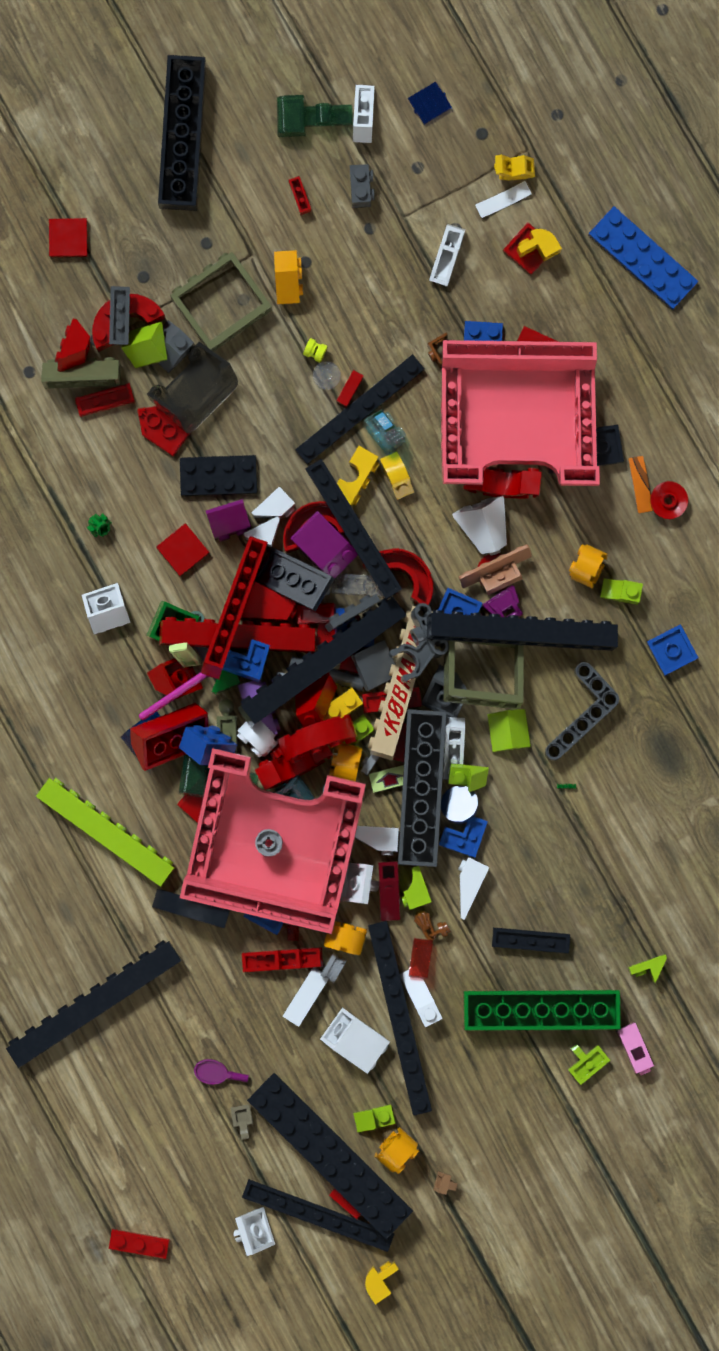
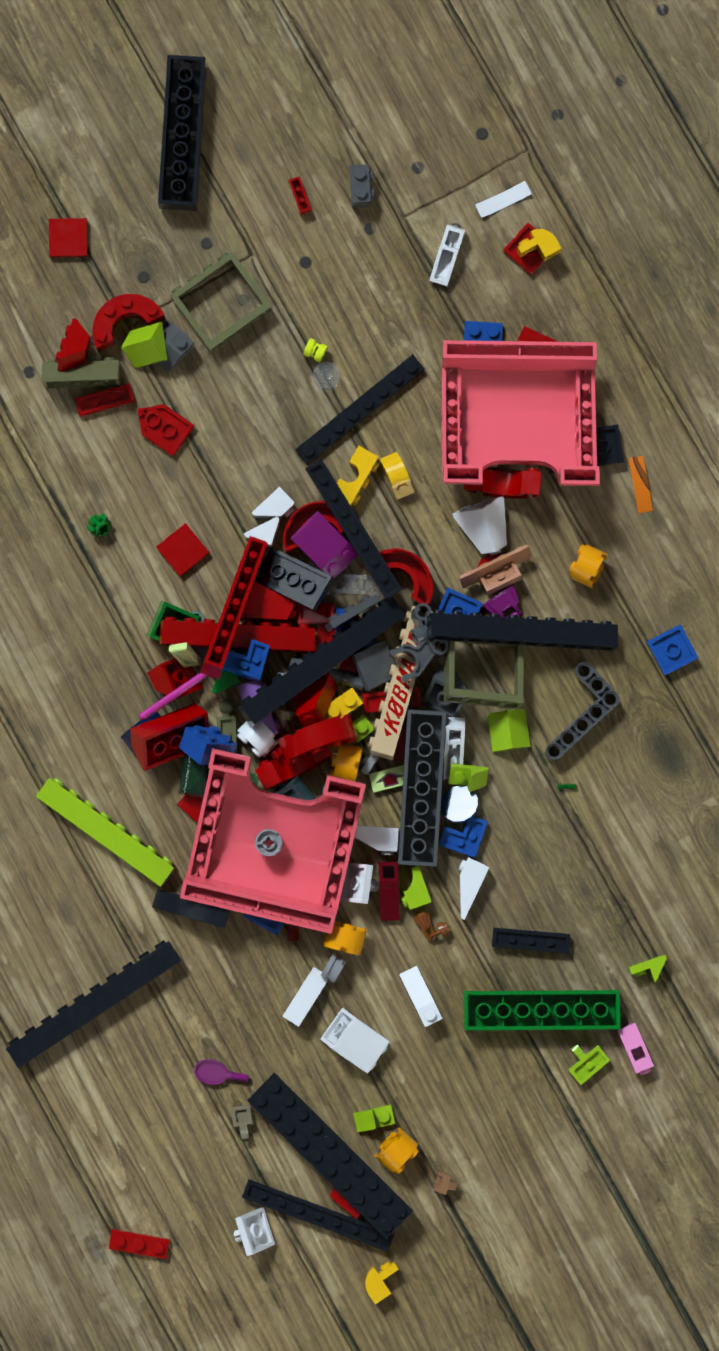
white slope [82,583,130,634] -> none
dark grey plate [109,286,130,345] -> none
clear smoke windscreen [147,342,238,433] -> none
black plate [180,455,257,496] -> none
magenta slope [206,499,251,542] -> none
red slope [242,947,323,972] -> none
light orange brick [274,250,303,304] -> none
clear green plate [277,95,353,137] -> none
red piece [336,370,364,408] -> none
white slope [353,85,374,143] -> none
clear light blue slope [364,410,406,456] -> none
black brick [368,921,432,1116] -> none
clear blue piece [408,81,452,125] -> none
clear red tile [409,938,433,979] -> none
dark orange bracket [427,332,448,368] -> none
yellow brick [494,154,535,181] -> none
blue plate [588,206,698,310] -> none
lime arch [600,578,643,605] -> none
red dish [650,481,688,519] -> none

